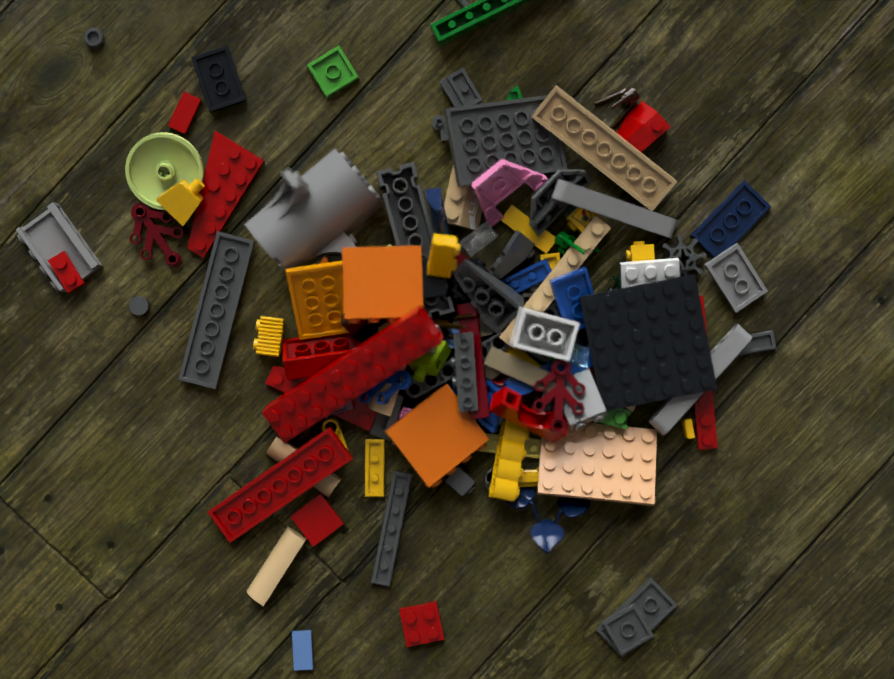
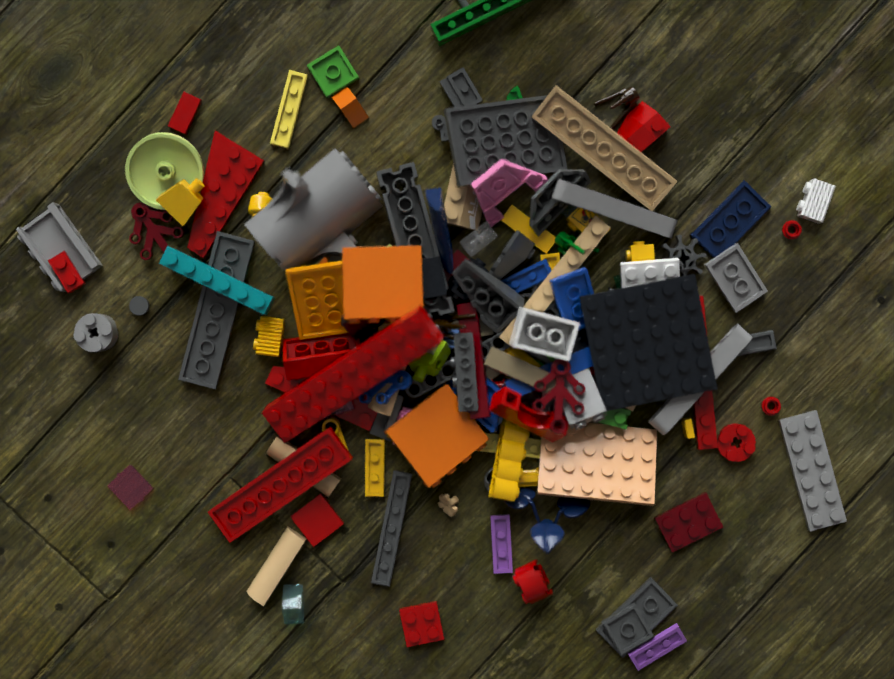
dark grey tile [84,28,105,48] -> none
black plate [191,45,247,113] -> none
medium blue tile [292,630,314,671] -> none
yellow brick [427,233,460,278] -> none
dark grey brick [445,465,475,496] -> none
clear light blue tile [569,344,589,368] -> none
none -> light grey brick [73,313,118,352]
none -> clear pink piece [107,464,153,510]
none -> teal brick [159,246,275,315]
none -> yellow head [248,192,273,218]
none -> light yellow tile [270,70,308,149]
none -> clear light blue slope [282,585,304,624]
none -> orange slope [331,86,369,129]
none -> tan plant [438,494,459,517]
none -> medium lavender plate [490,514,513,574]
none -> red brick [513,559,553,604]
none -> medium lavender plate [628,623,687,671]
none -> dark red plate [654,492,723,553]
none -> red plate [717,423,756,462]
none -> red plate [761,396,781,416]
none -> light grey plate [778,410,847,531]
none -> red plate [782,220,802,240]
none -> white brick [796,179,836,224]

